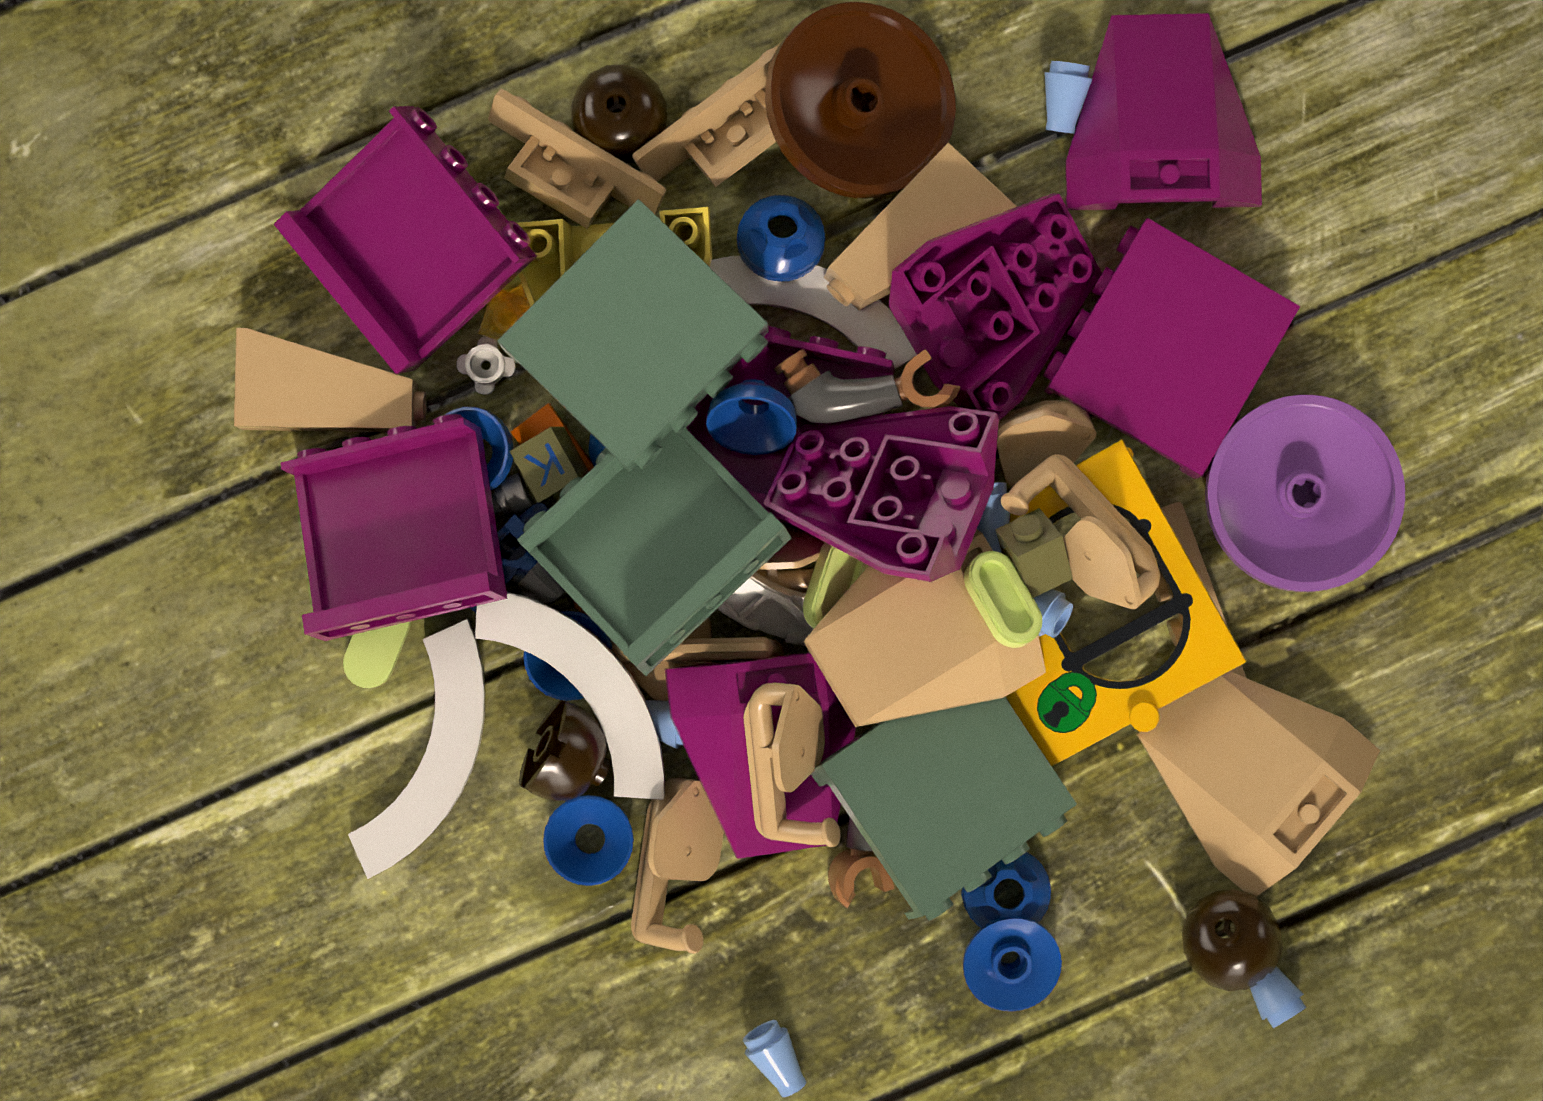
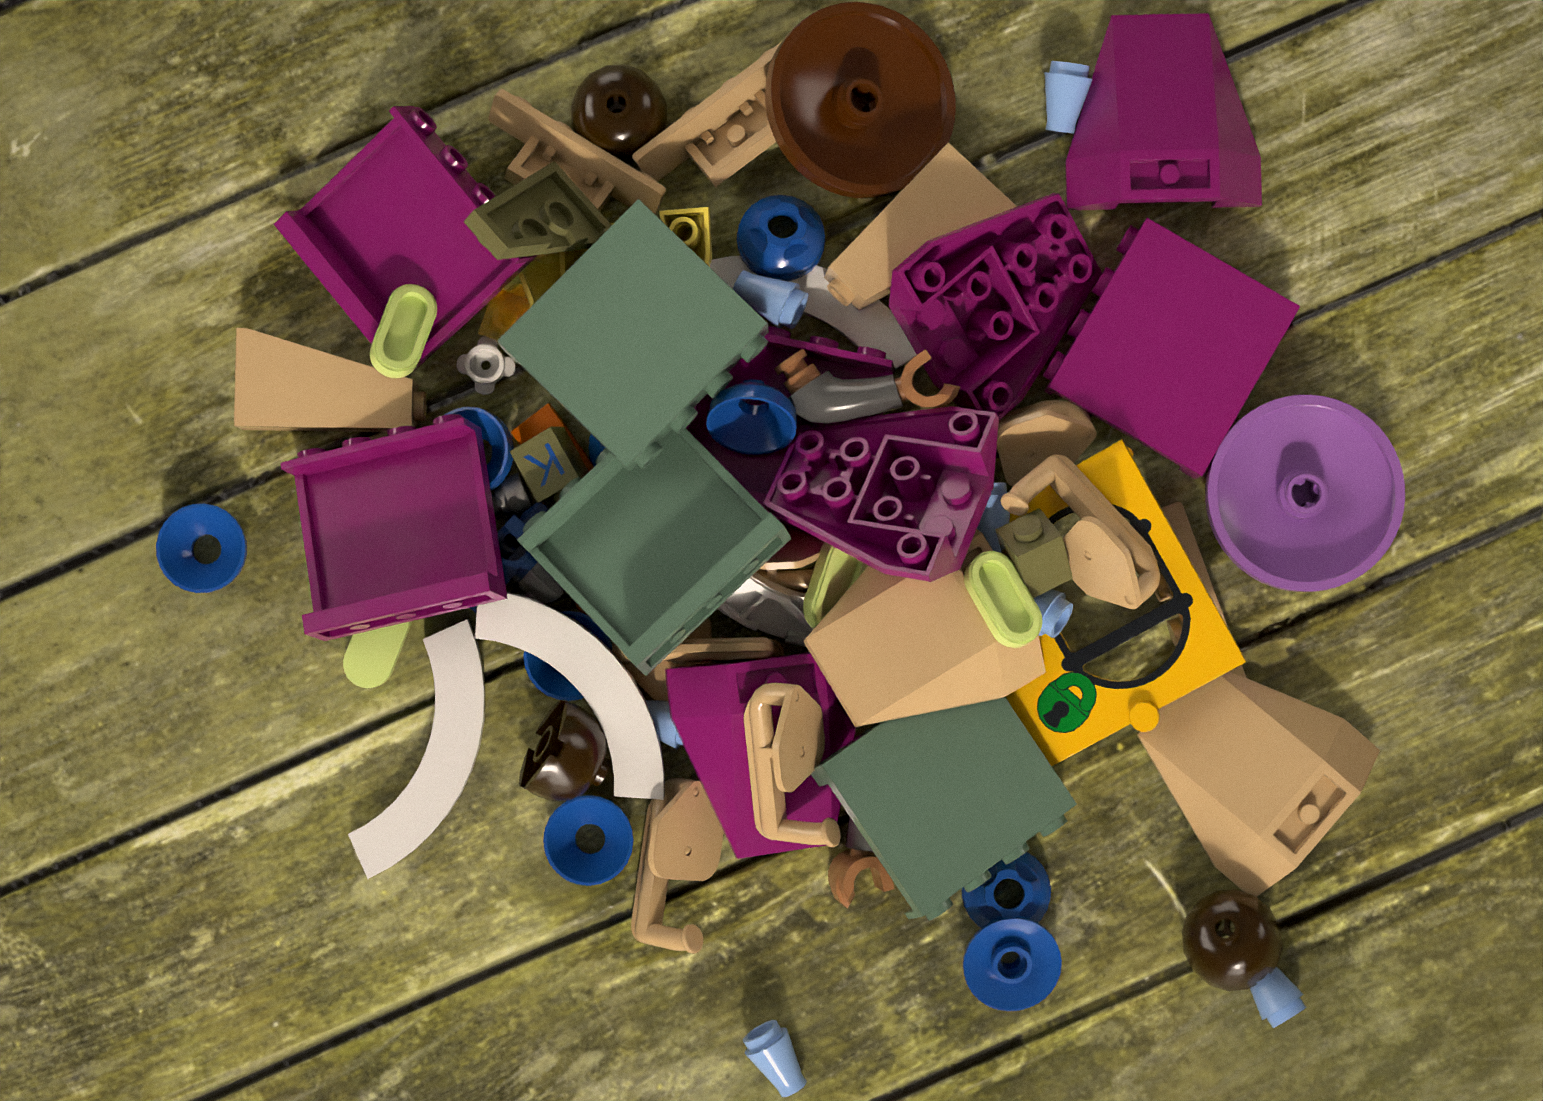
none -> blue piece [156,504,247,593]
none -> yellowish green tile [369,284,437,378]
none -> olive wing [464,161,612,260]
none -> light blue cone [733,270,808,329]

